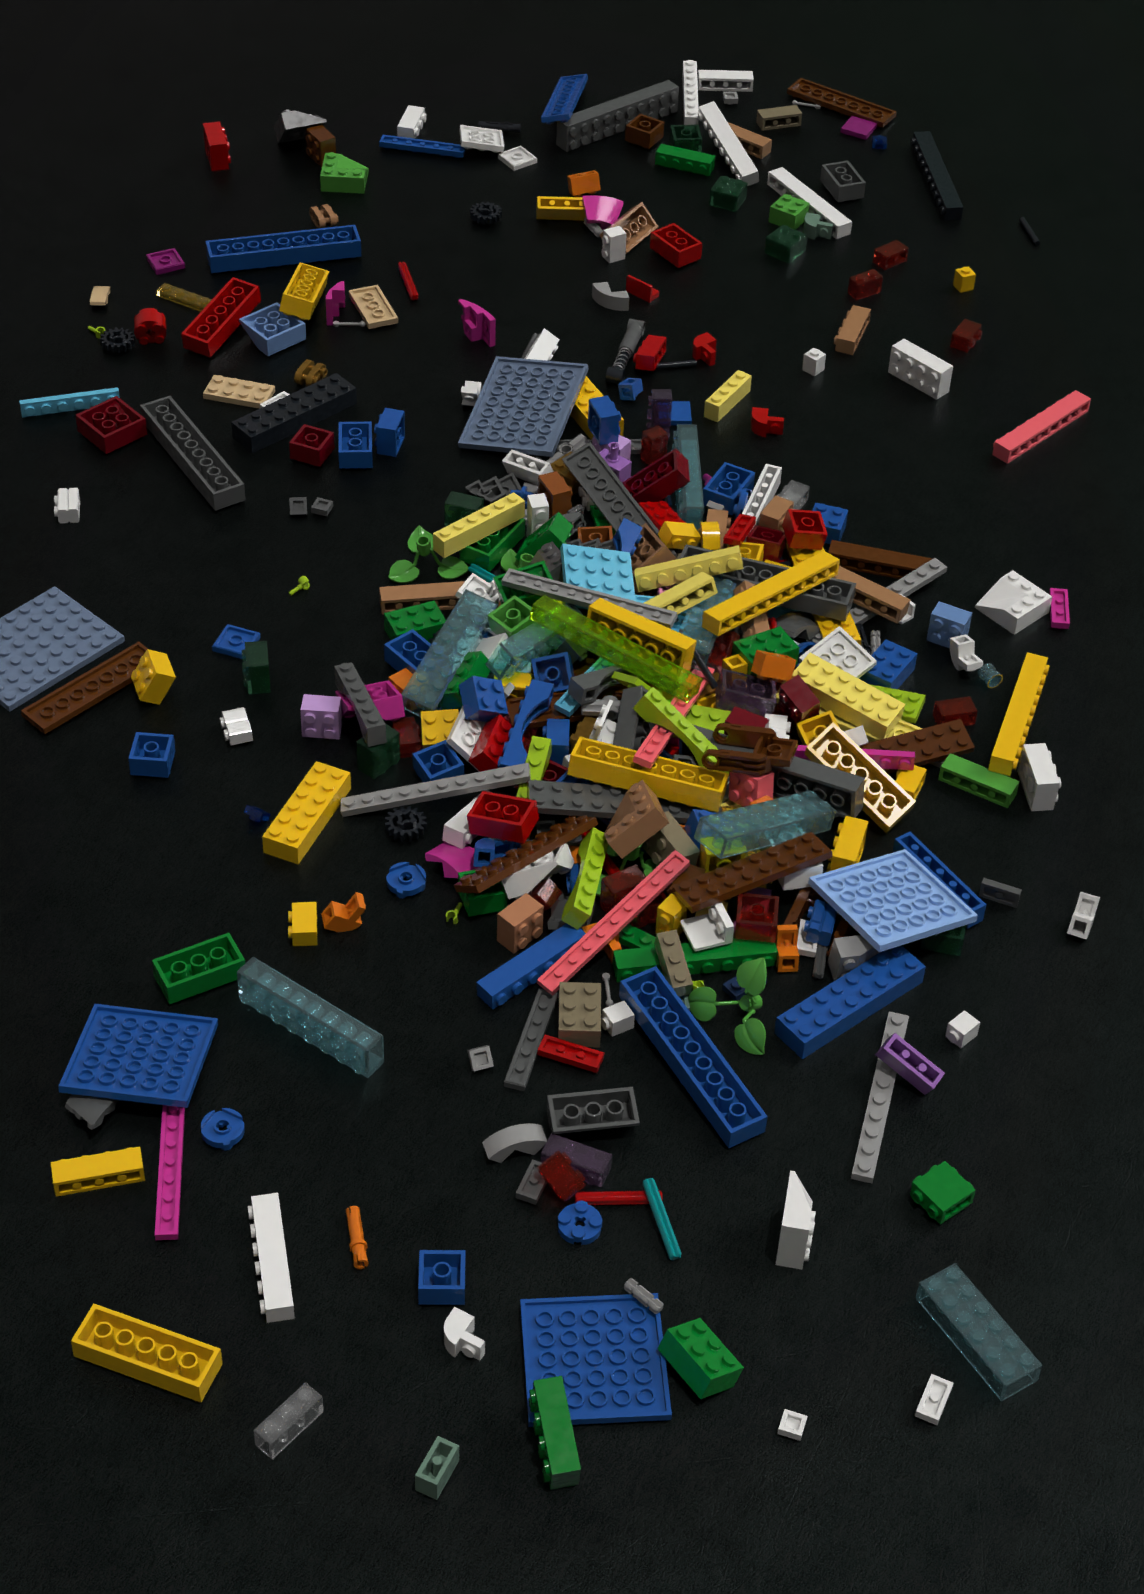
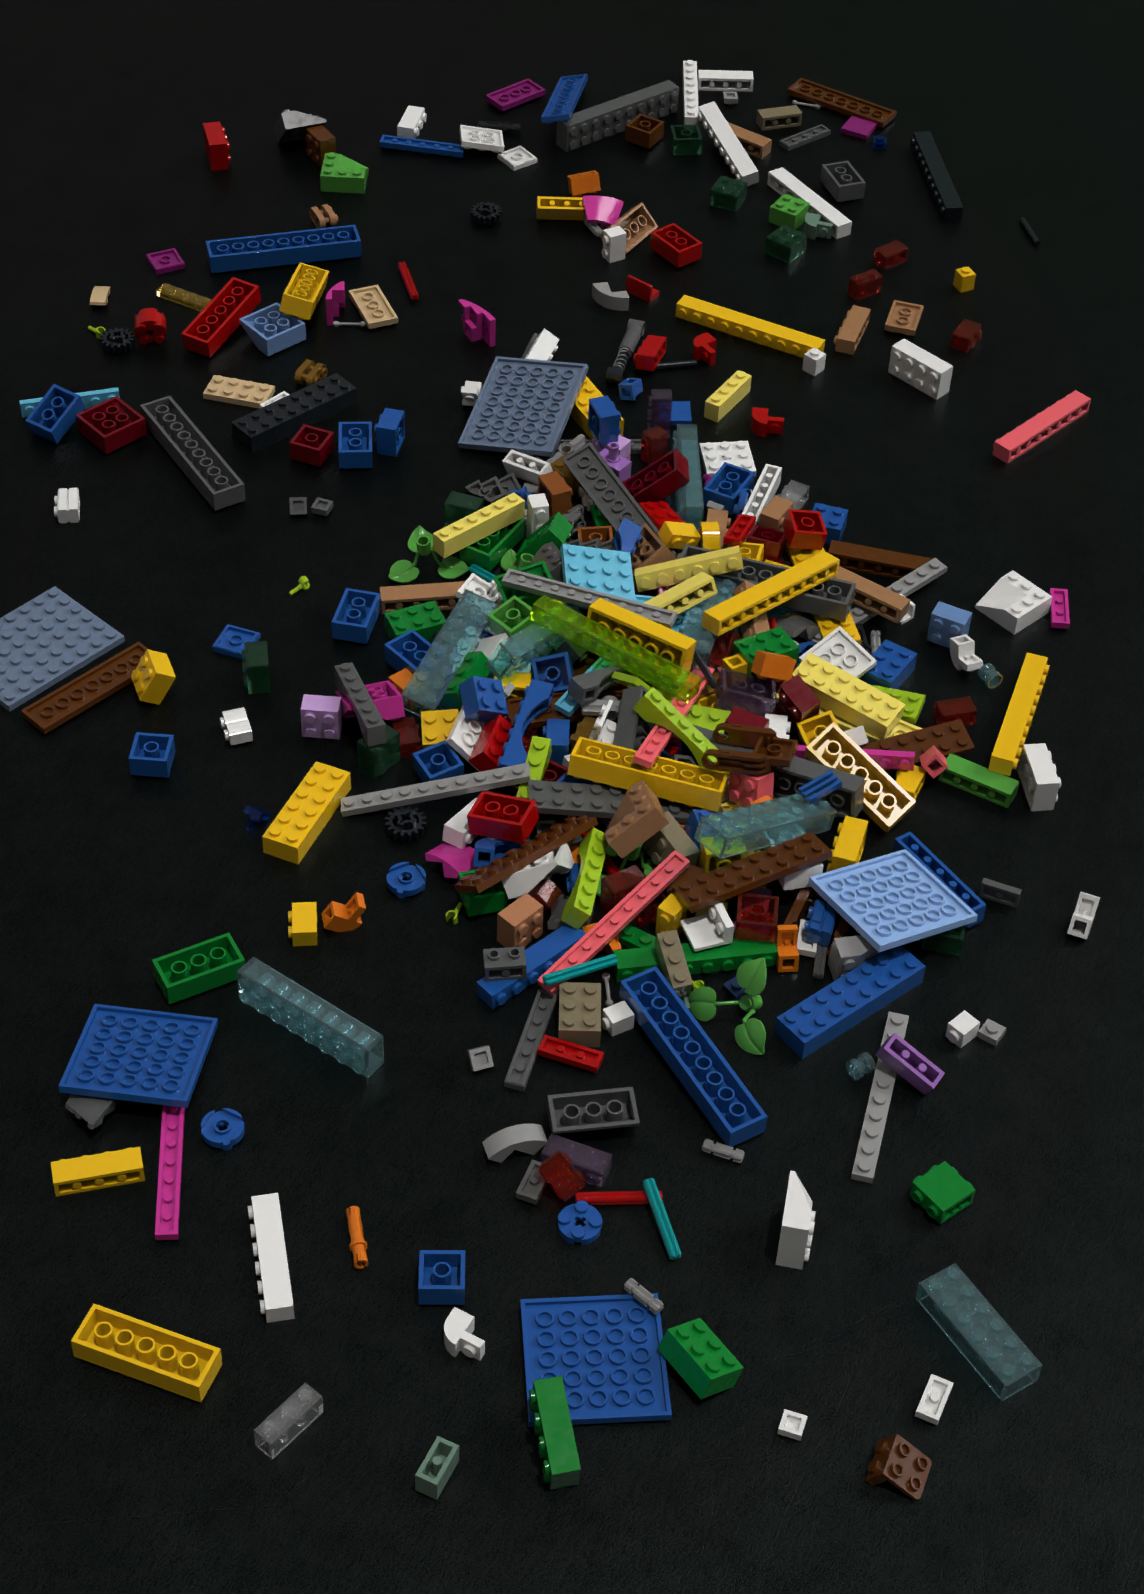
green brick [655,144,715,176] -> none
none -> blue brick [25,384,85,444]
none -> blue brick [331,588,381,644]
none -> dark grey brick [483,946,527,982]
none -> magenta plate [485,79,546,111]
none -> teal axle [542,954,618,986]
none -> yellow brick [675,295,825,358]
none -> white plate [699,441,756,477]
none -> light grey axle [702,1139,745,1163]
none -> dark grey tile [779,124,831,151]
none -> blue tile [799,770,842,805]
none -> clear light blue wheel [846,1052,876,1080]
none -> reddish brown bracket [865,1434,932,1500]
none -> medium nougat plate [884,300,924,336]
none -> coral brick [919,745,948,779]
none -> light grey plate [977,1019,1006,1046]

